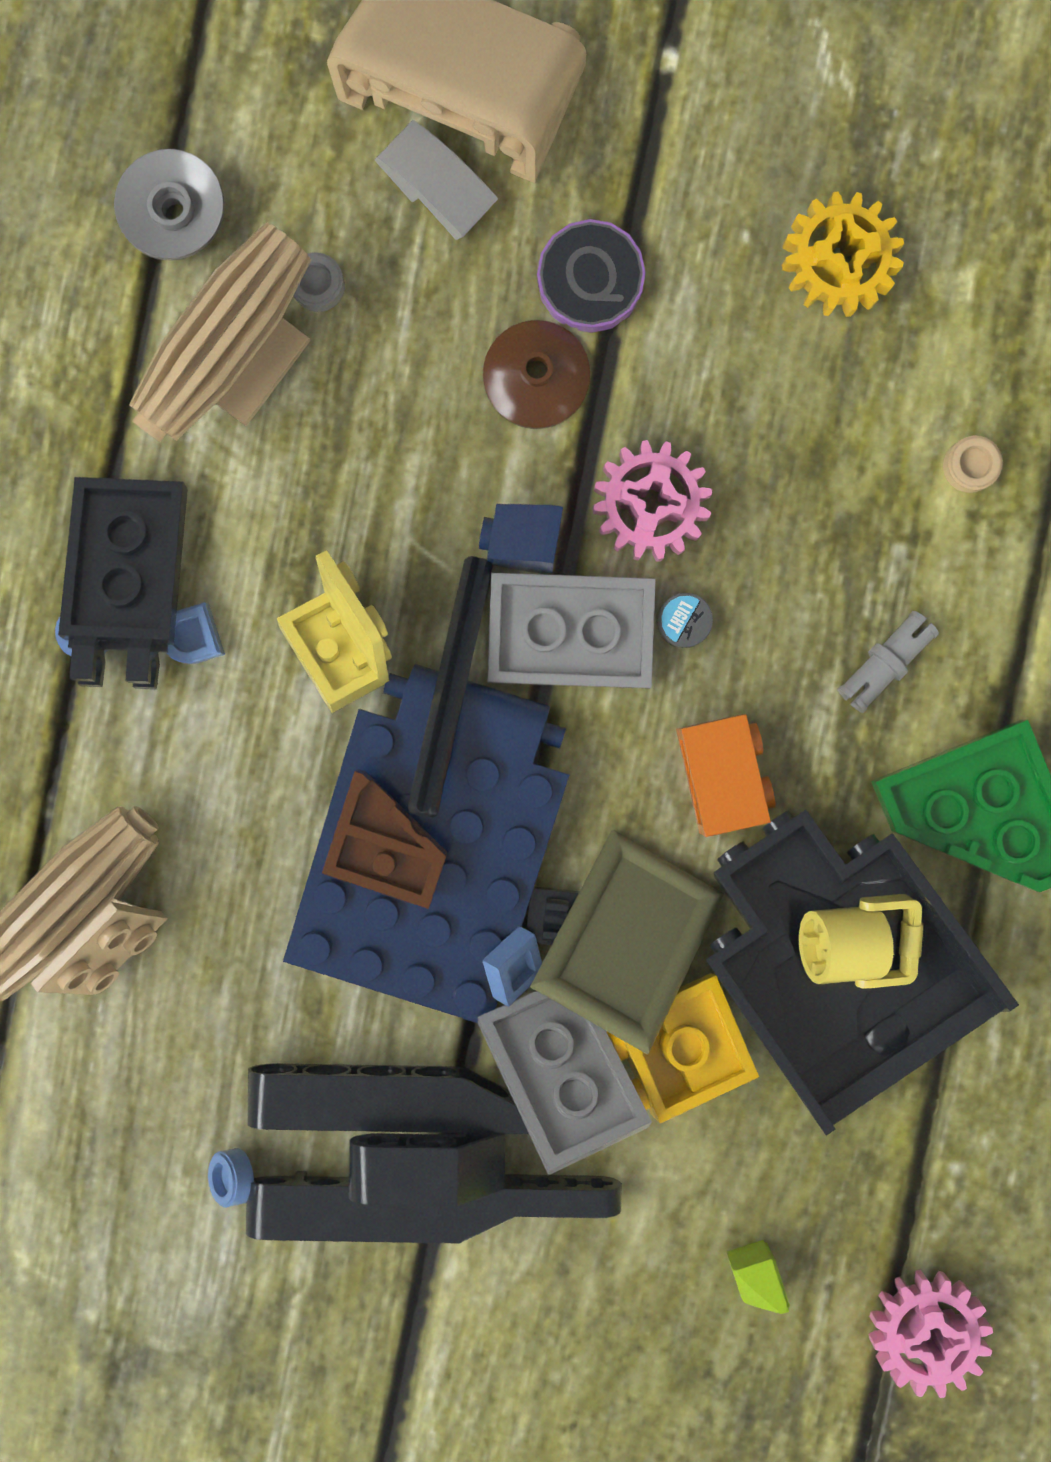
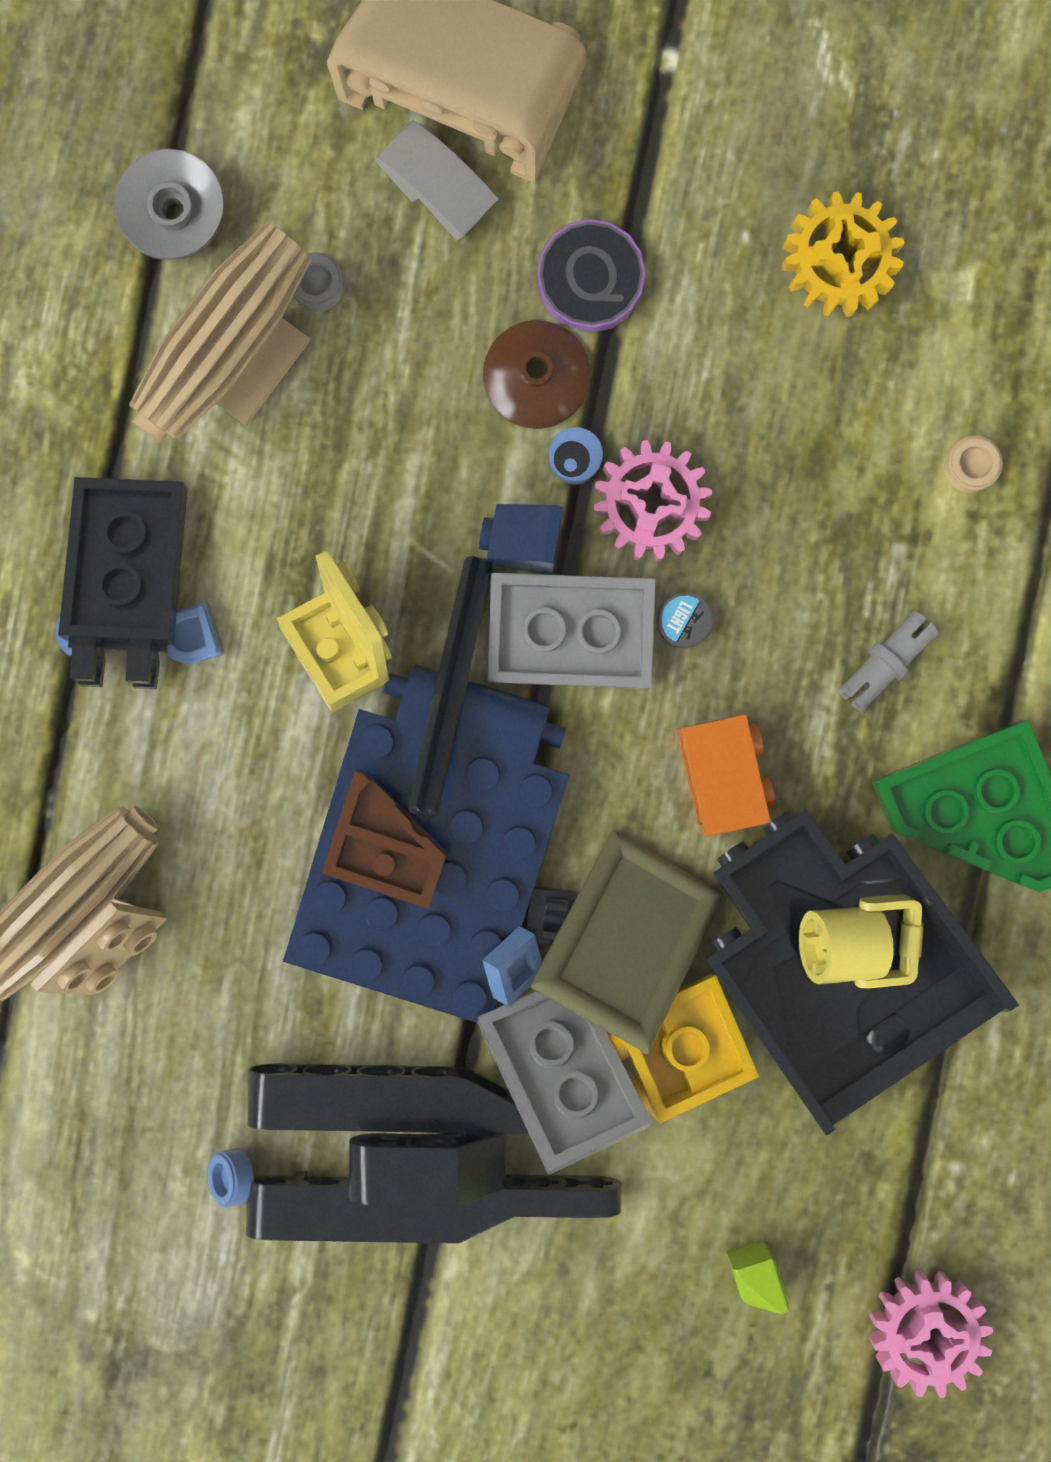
none -> medium blue tile [549,427,603,485]

